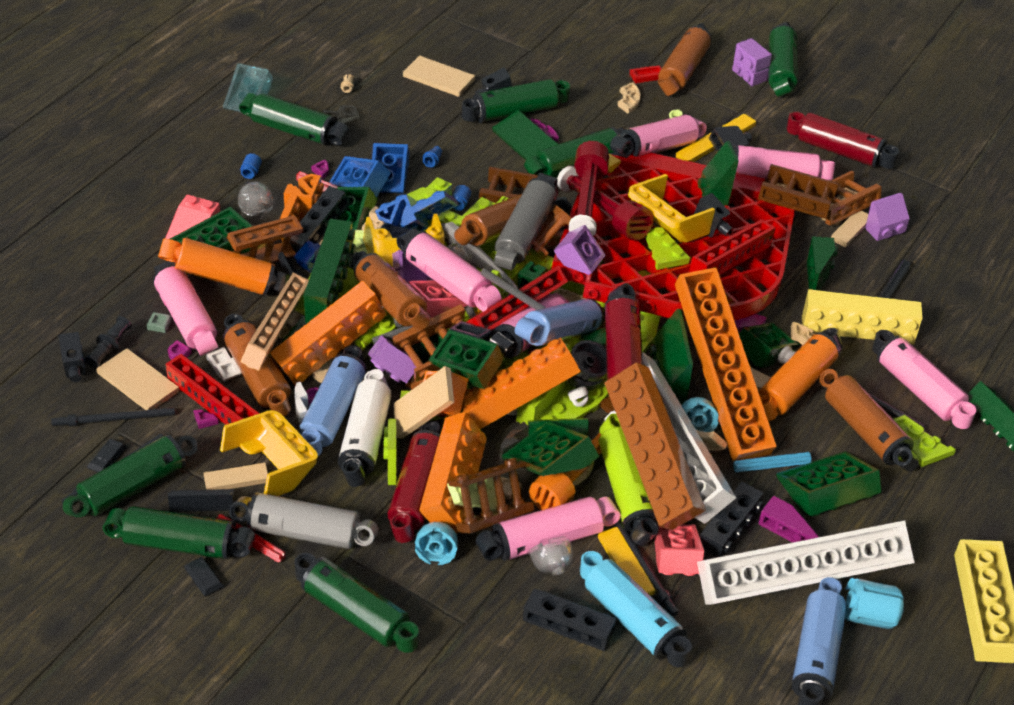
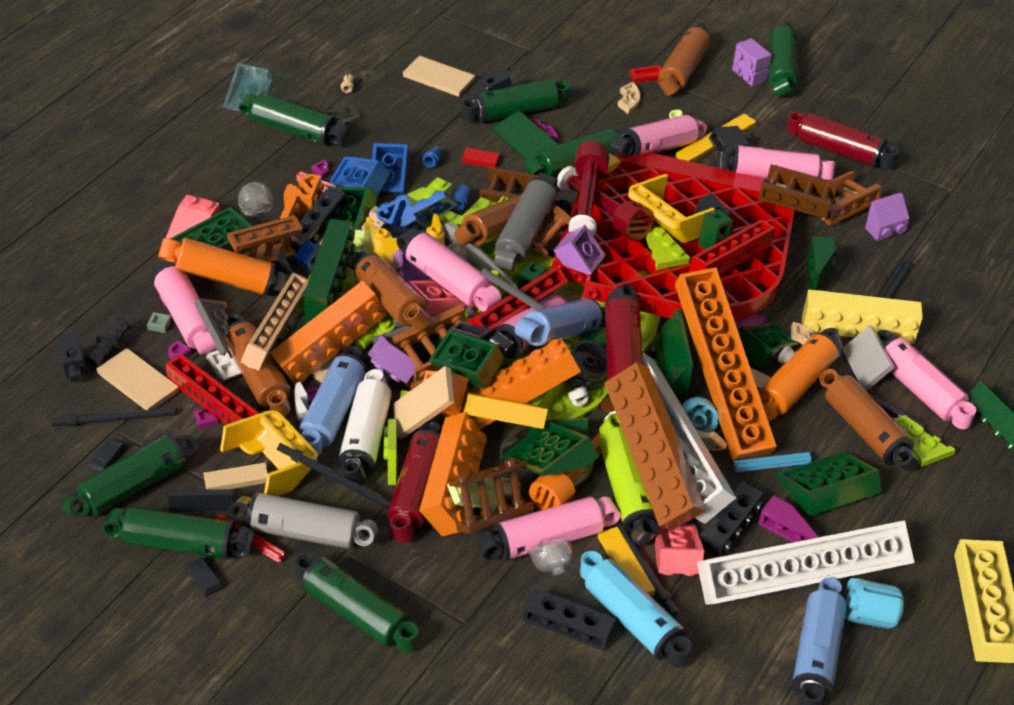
blue brick [240,154,262,179] -> none
medium azure cylinder [415,522,458,565] -> none
dark green slope [698,141,739,206] -> none
tan tile [831,211,869,247] -> none
none -> dark grey wing [194,298,229,356]
none -> black bar [276,442,391,508]
none -> red tile [462,148,499,168]
none -> yellow tile [464,393,548,429]
none -> dark green brick [698,209,733,250]
none -> light grey tile [842,325,895,391]

